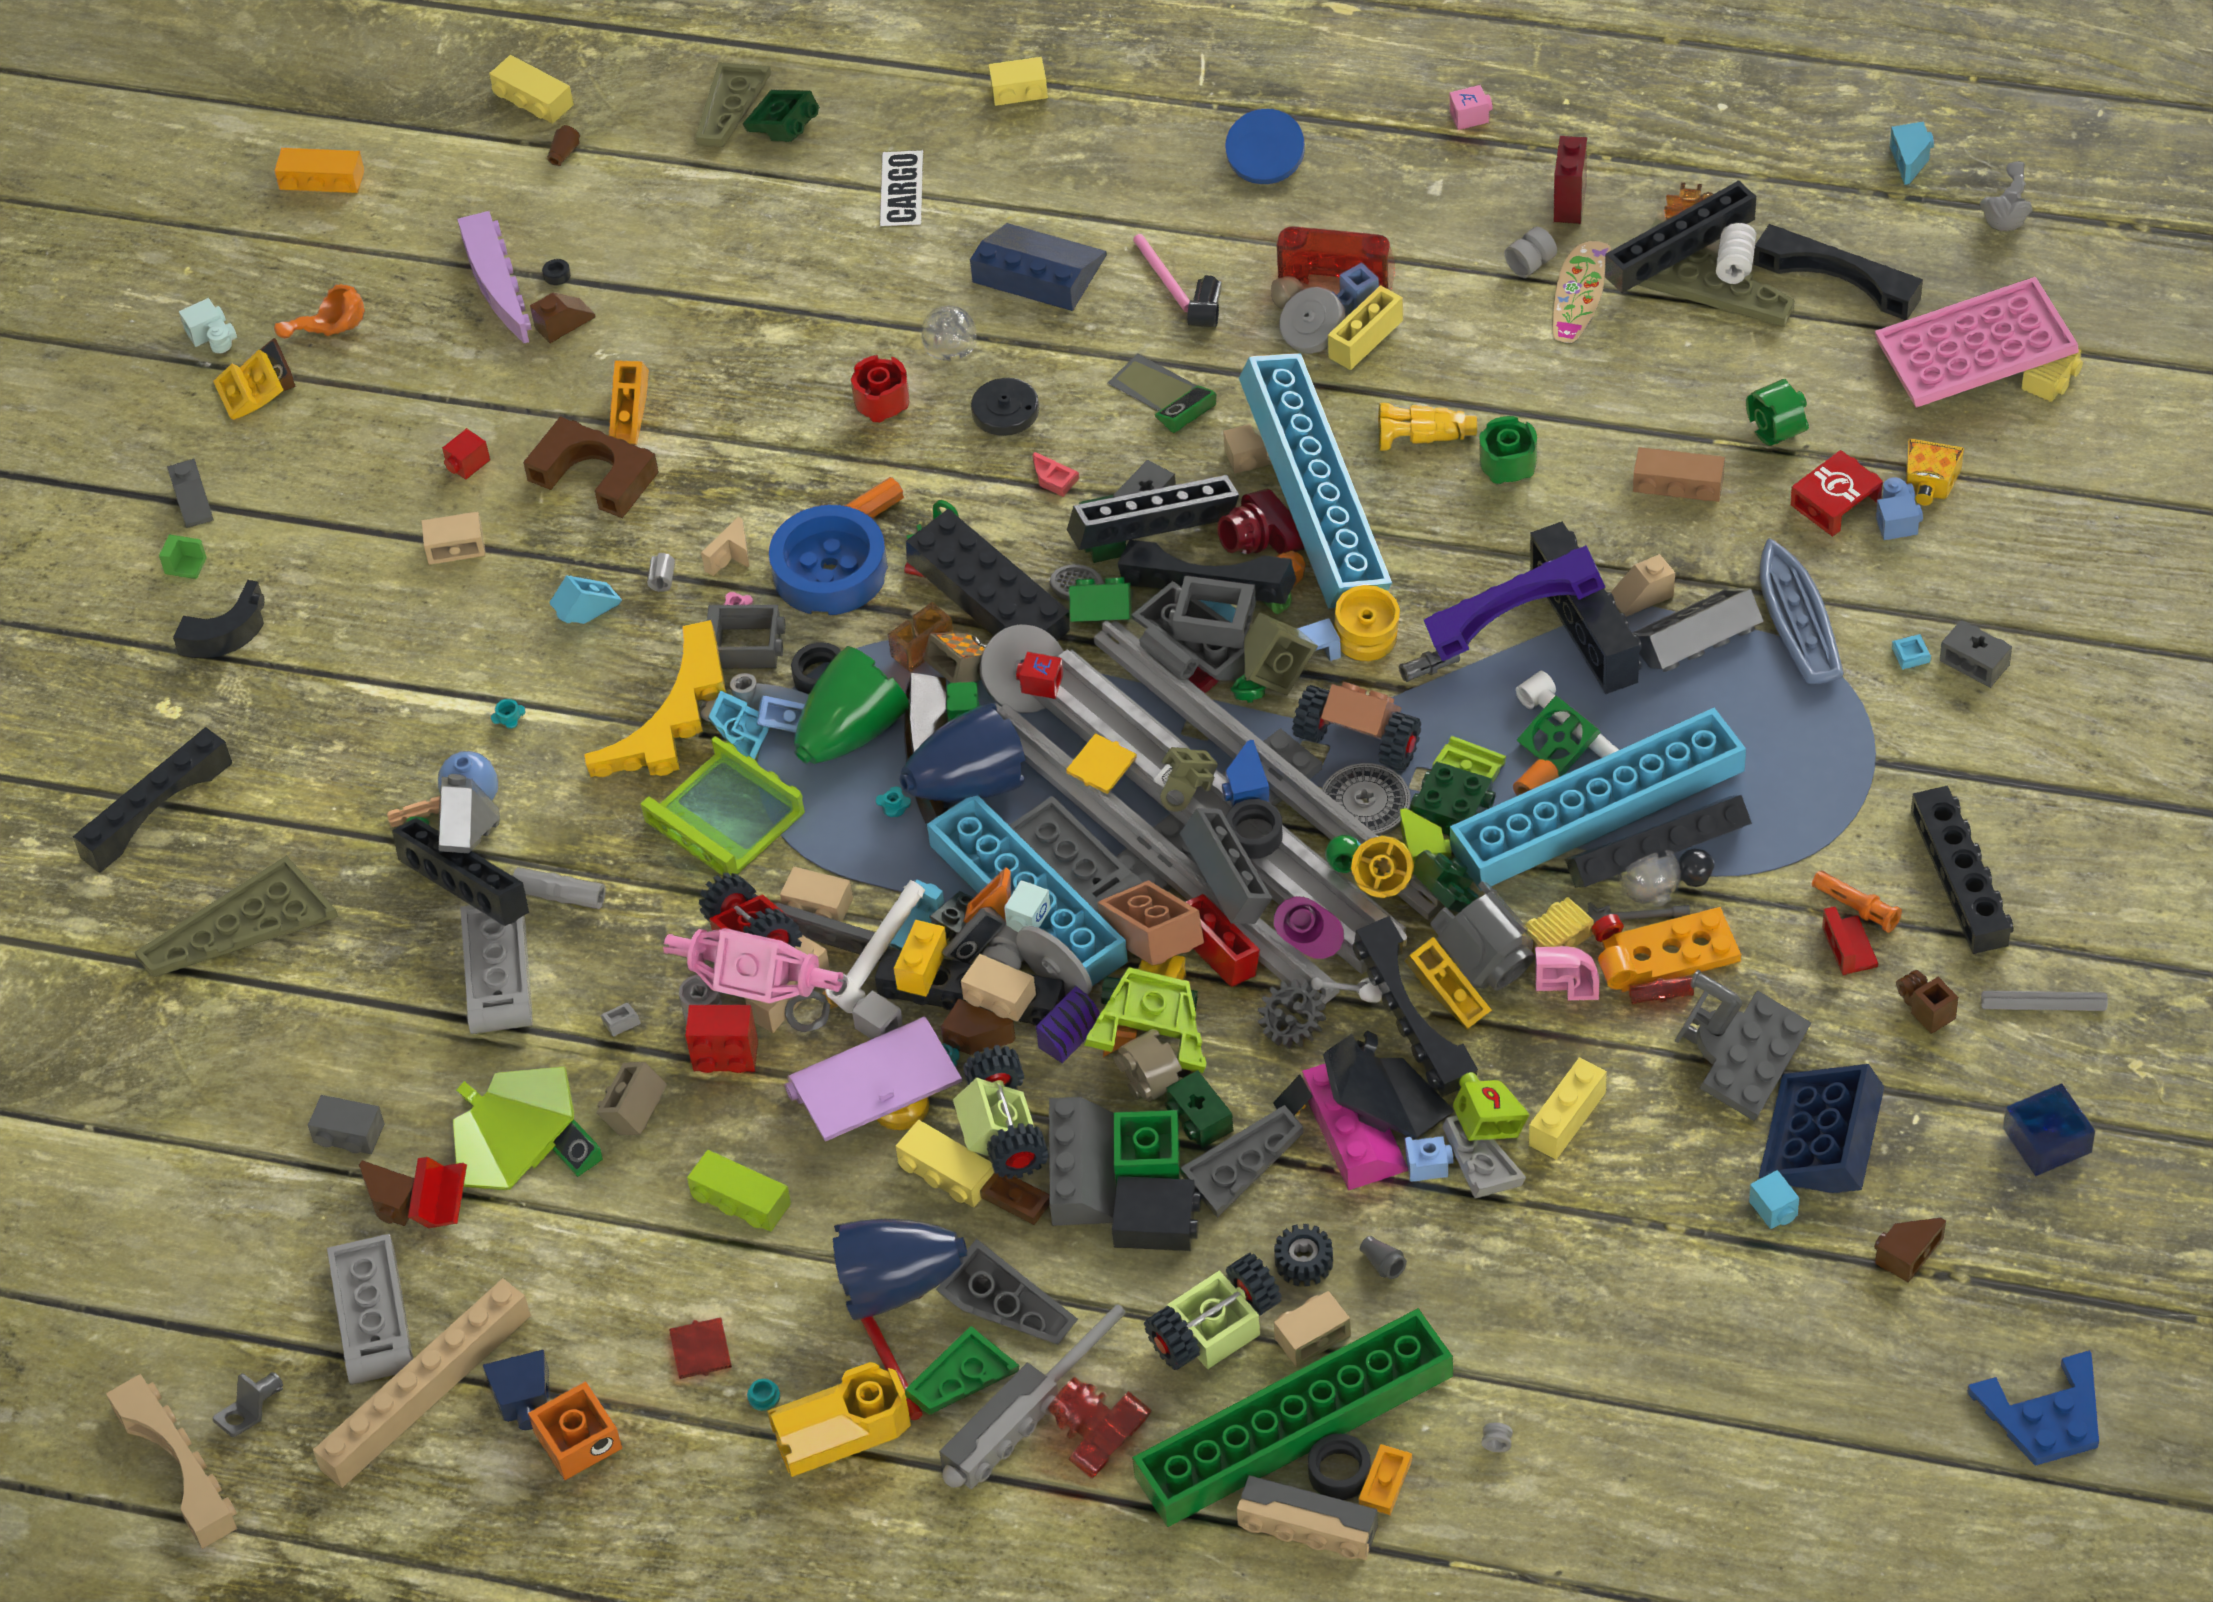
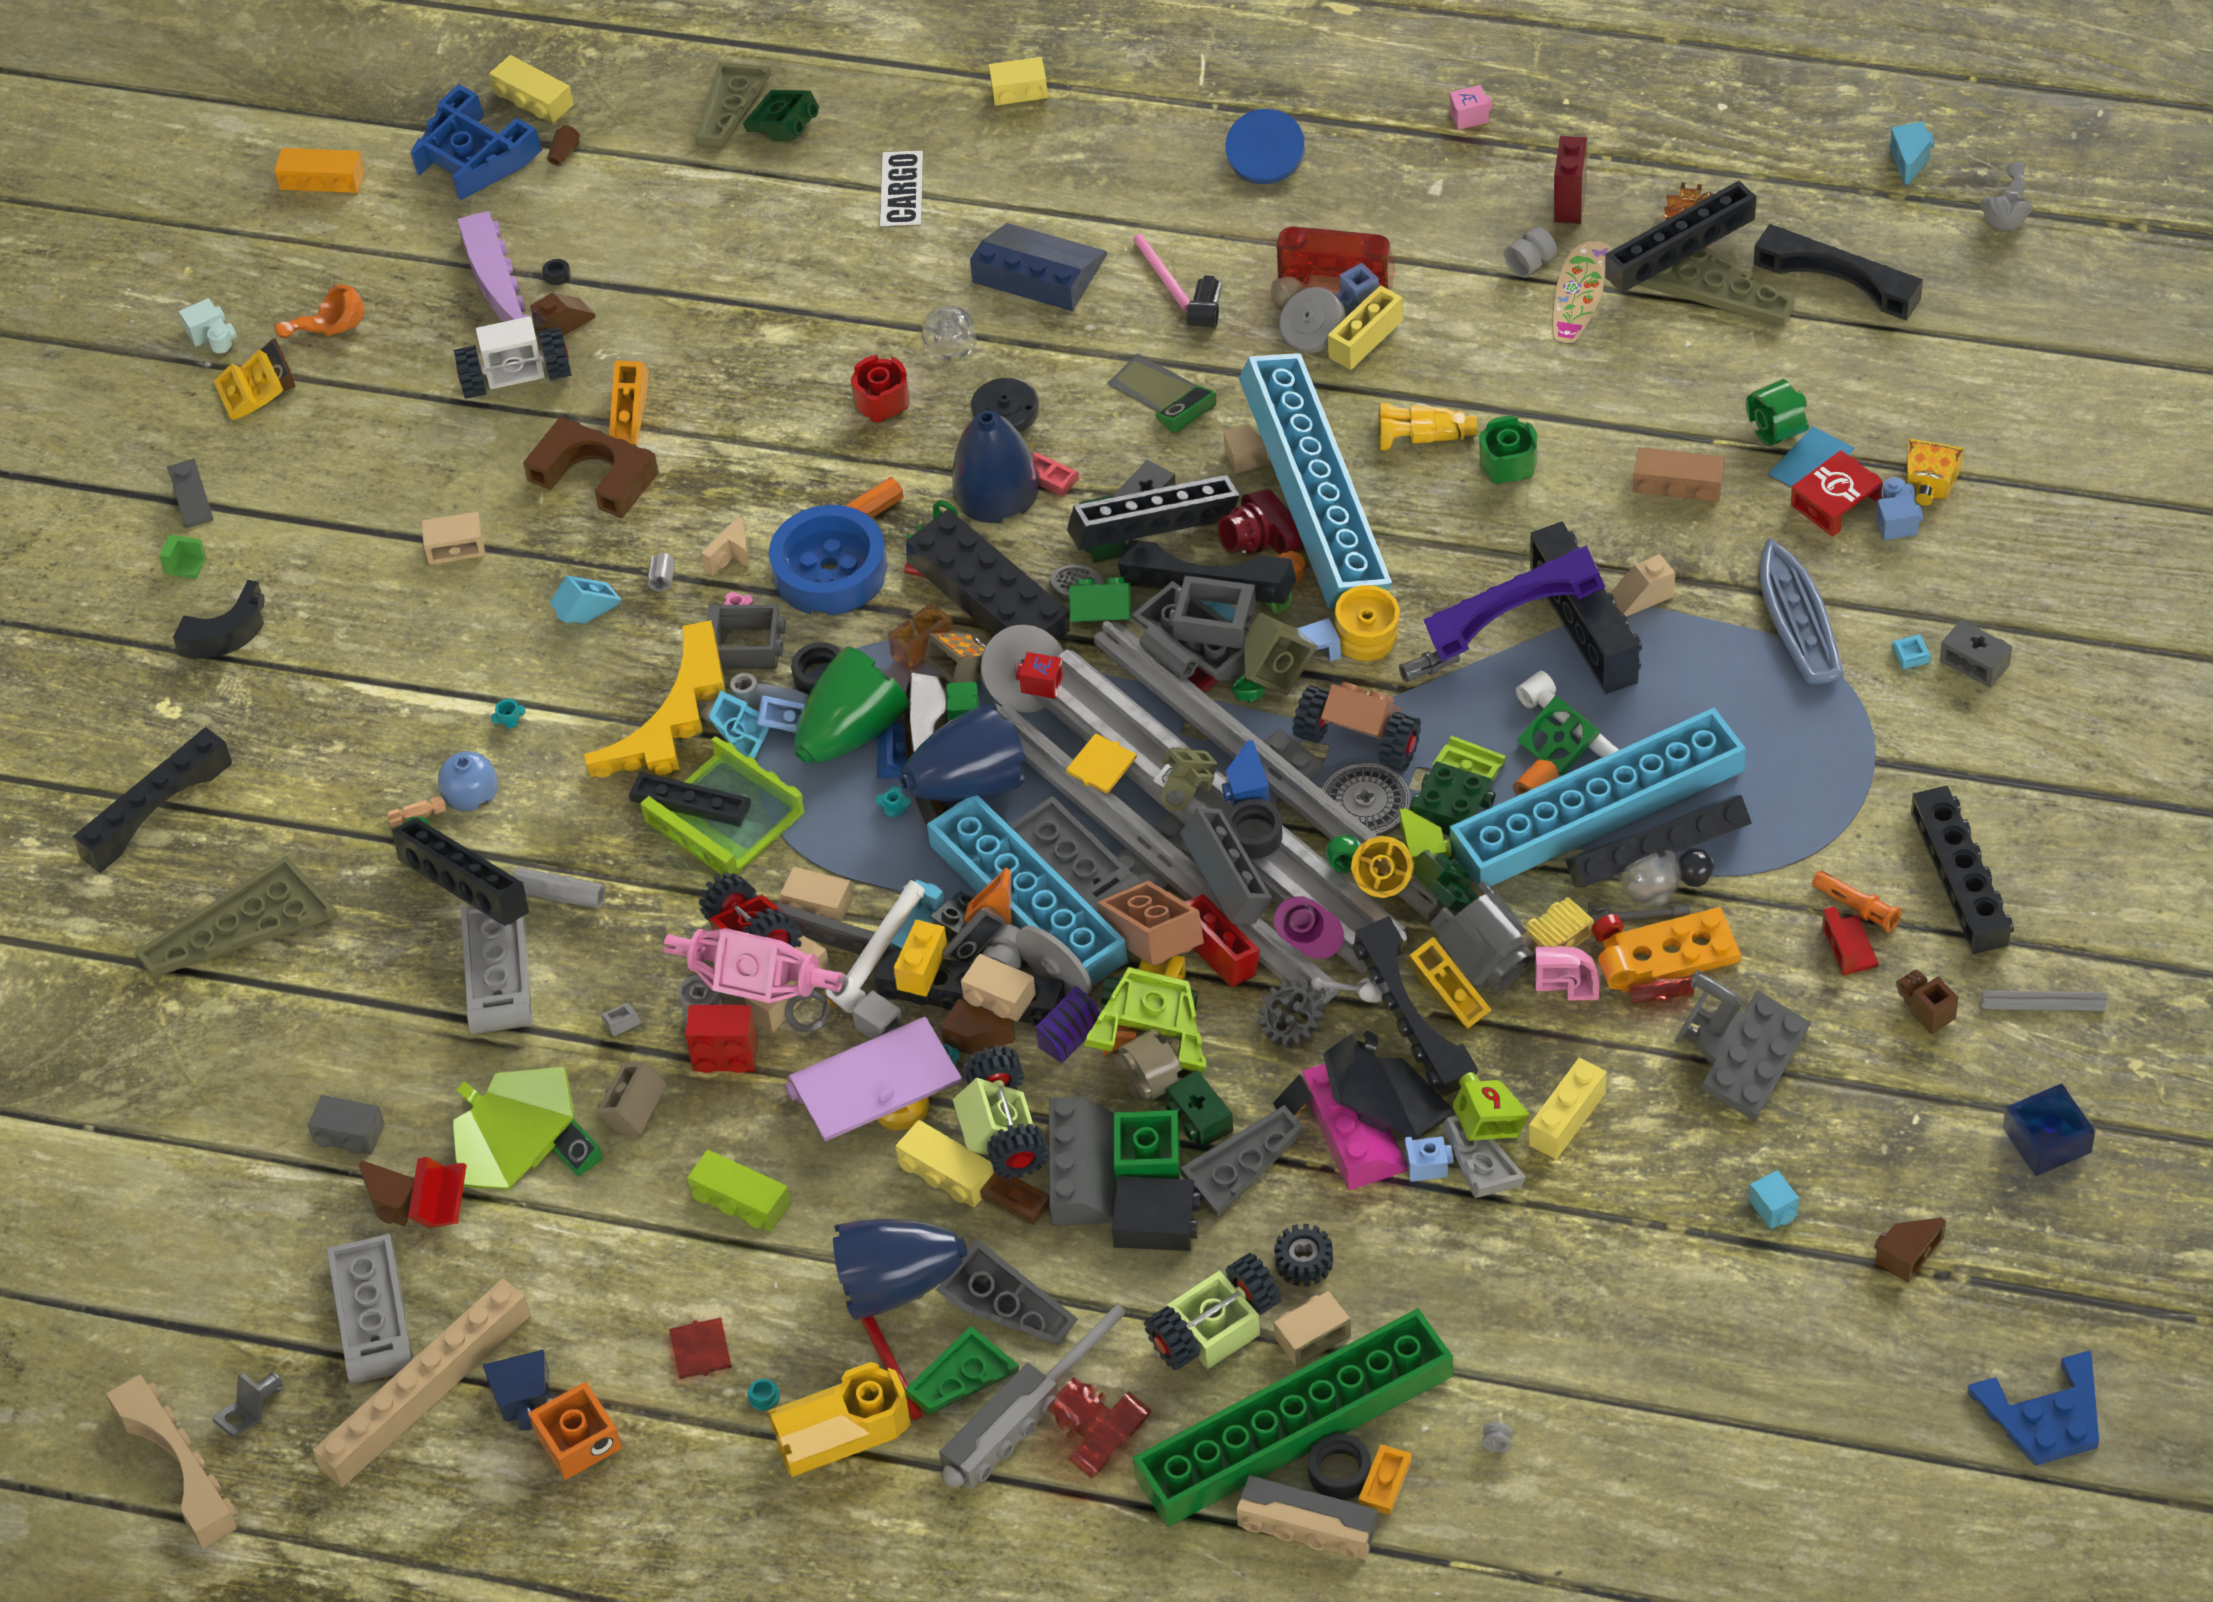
wedge [439,774,500,853] -> none
red brick [442,428,490,480] -> none
light aqua brick [1004,880,1051,932] -> none
dark grey cone [1360,1236,1407,1279] -> none
slope [1632,588,1763,672] -> none
white piece [1716,223,1756,284] -> none
dark blue slope [1759,1064,1884,1193] -> none
bright pink plate [1875,277,2079,408] -> none
light yellow brick [2022,348,2083,402] -> none
none -> blue wedge [410,84,542,200]
none -> brick [453,316,572,399]
none -> black tile [629,772,751,827]
none -> blue slope [877,723,906,779]
none -> dark blue cylinder [952,411,1039,523]
none -> dark azure sticker [1768,426,1855,487]

